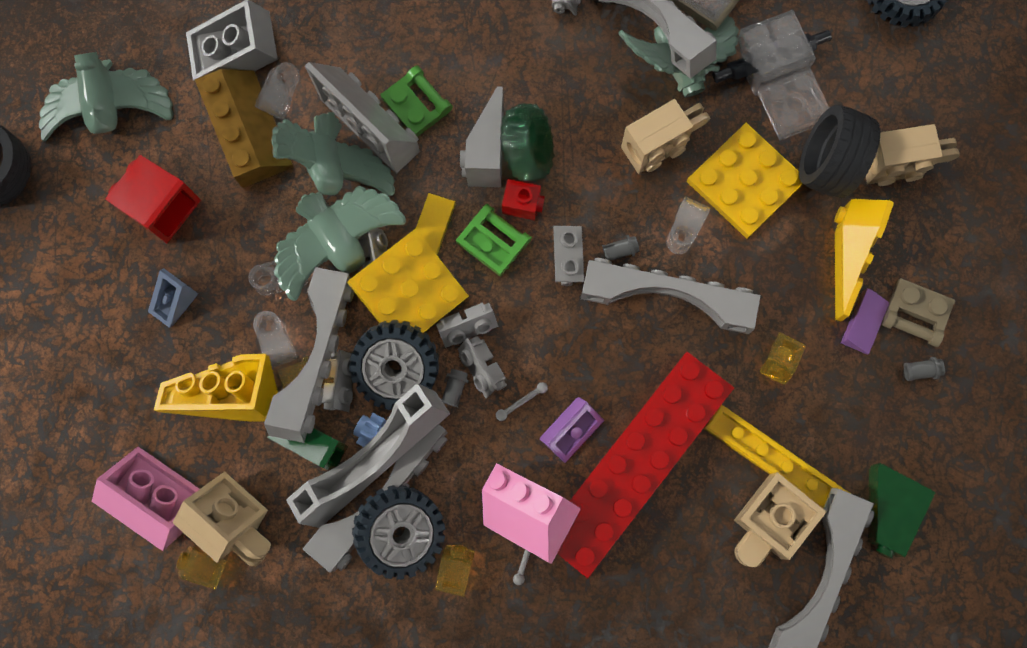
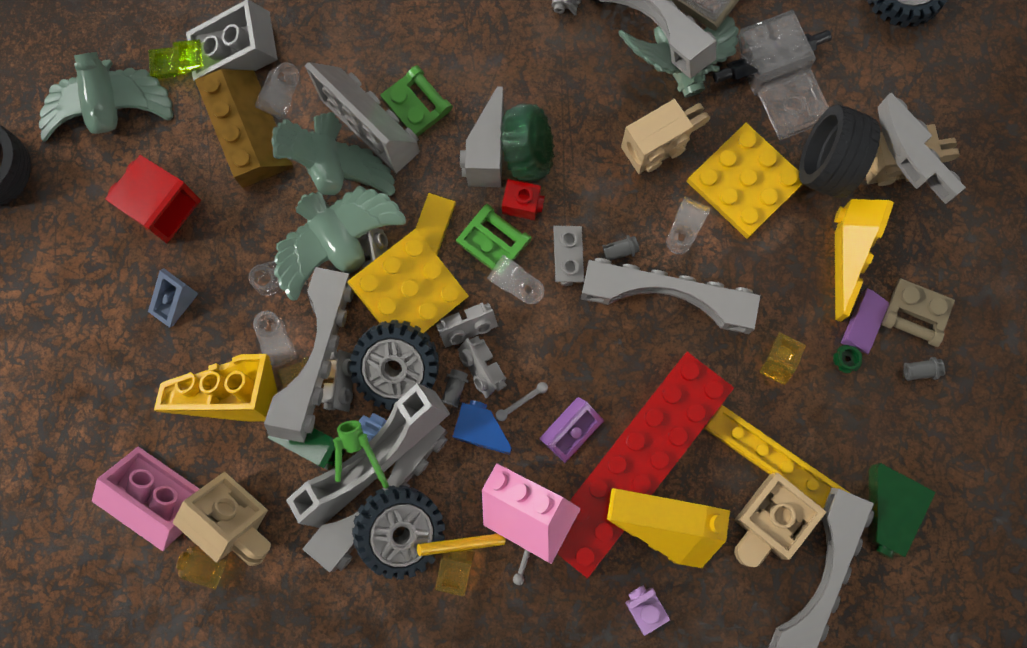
none -> clear neon green slope [148,39,203,79]
none -> bright green plant [333,420,389,489]
none -> yellow bar [417,534,506,556]
none -> blue slope [453,400,512,455]
none -> clear piece [487,255,544,304]
none -> yellow wedge [607,488,730,568]
none -> lavender bracket [625,585,670,636]
none -> dark green plate [833,345,862,373]
none -> light grey slope [878,92,966,204]

